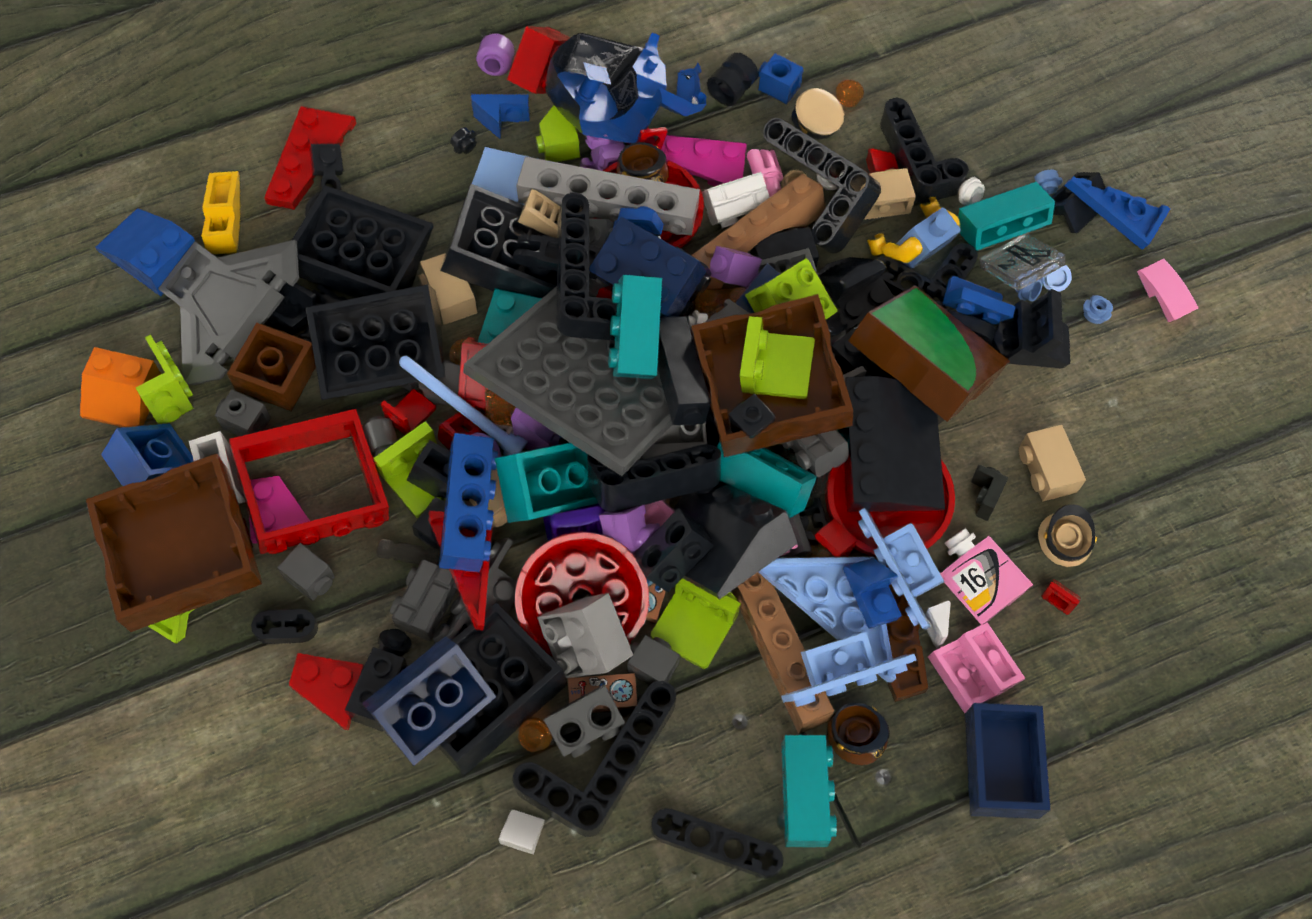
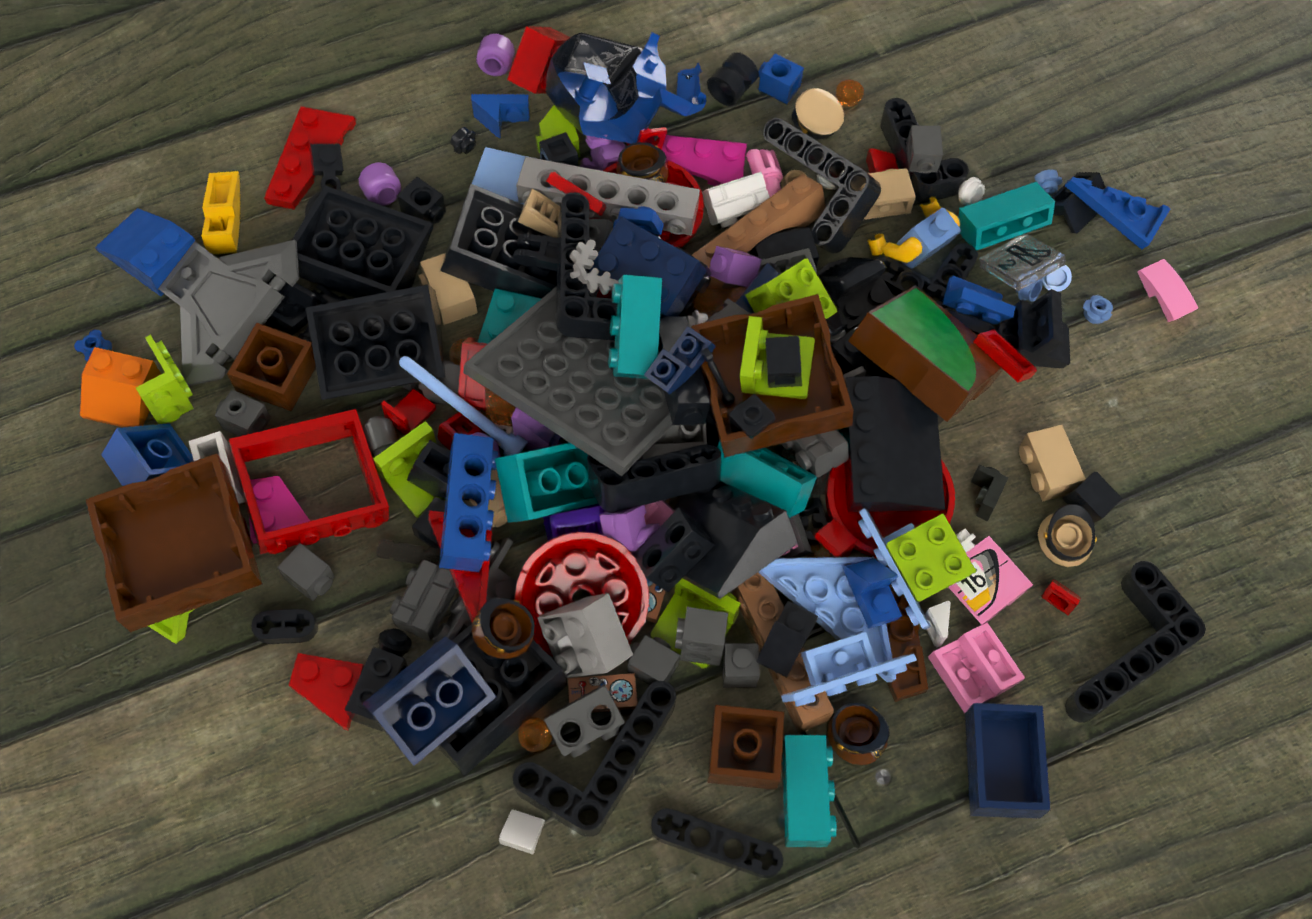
none -> blue plate [74,329,113,362]
none -> medium lavender head [359,162,401,206]
none -> black brick [397,177,446,224]
none -> reddish brown piece [472,598,535,659]
none -> black brick [539,132,578,166]
none -> red tile [546,172,607,216]
none -> light grey animal [570,239,618,295]
none -> dark blue slope [644,326,716,394]
none -> dark grey brick [675,607,728,666]
none -> black hinge [701,348,735,405]
none -> reddish brown brick [707,705,785,790]
none -> dark grey brick [722,643,760,688]
none -> black slope [756,601,818,678]
none -> black panel [766,336,802,388]
none -> lime bracket [886,513,977,602]
none -> dark grey brick [906,125,943,173]
none -> red tile [973,330,1037,383]
none -> black panel [1063,471,1123,523]
none -> black beam [1065,561,1206,723]

